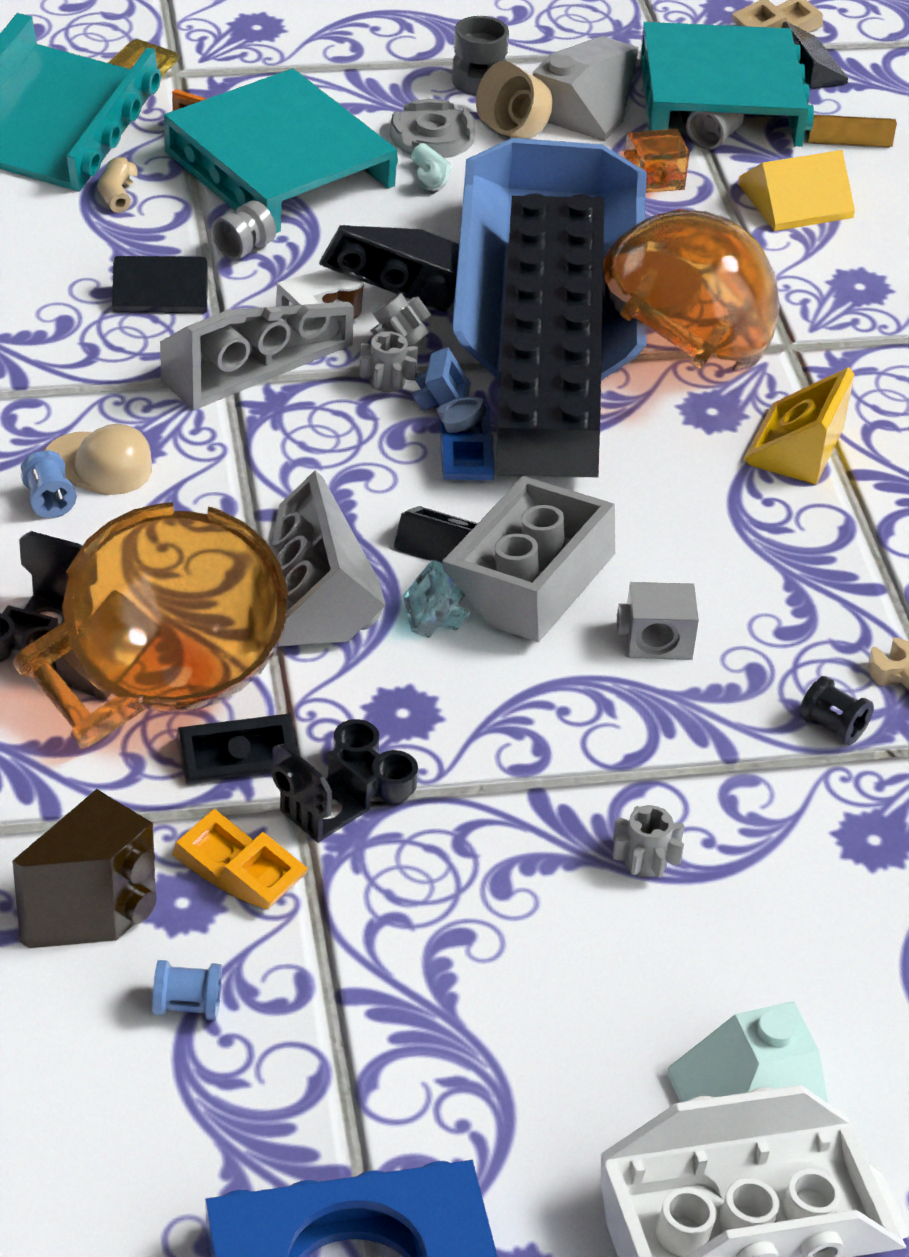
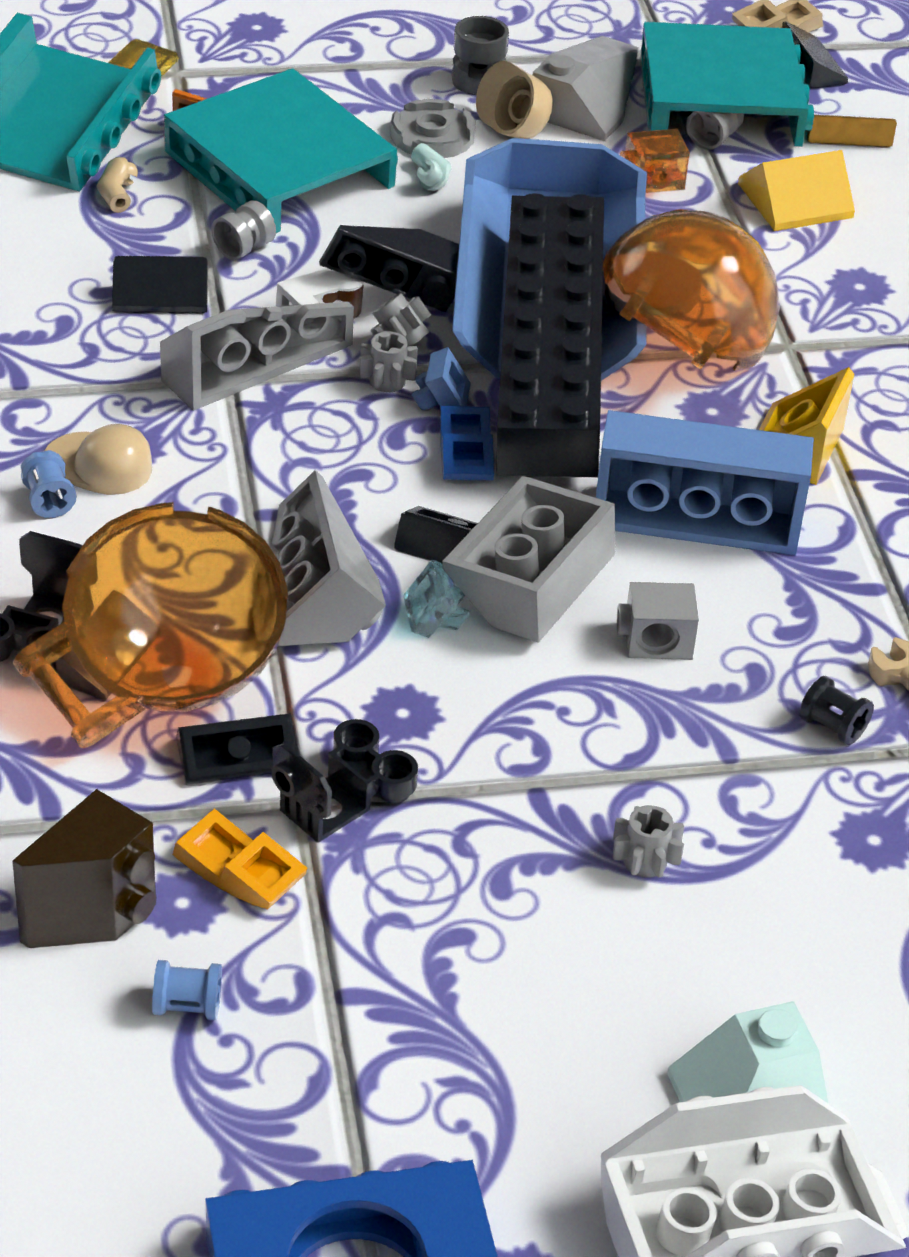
sand blue piece [437,397,487,433] -> none
none -> medium blue brick [596,410,814,556]

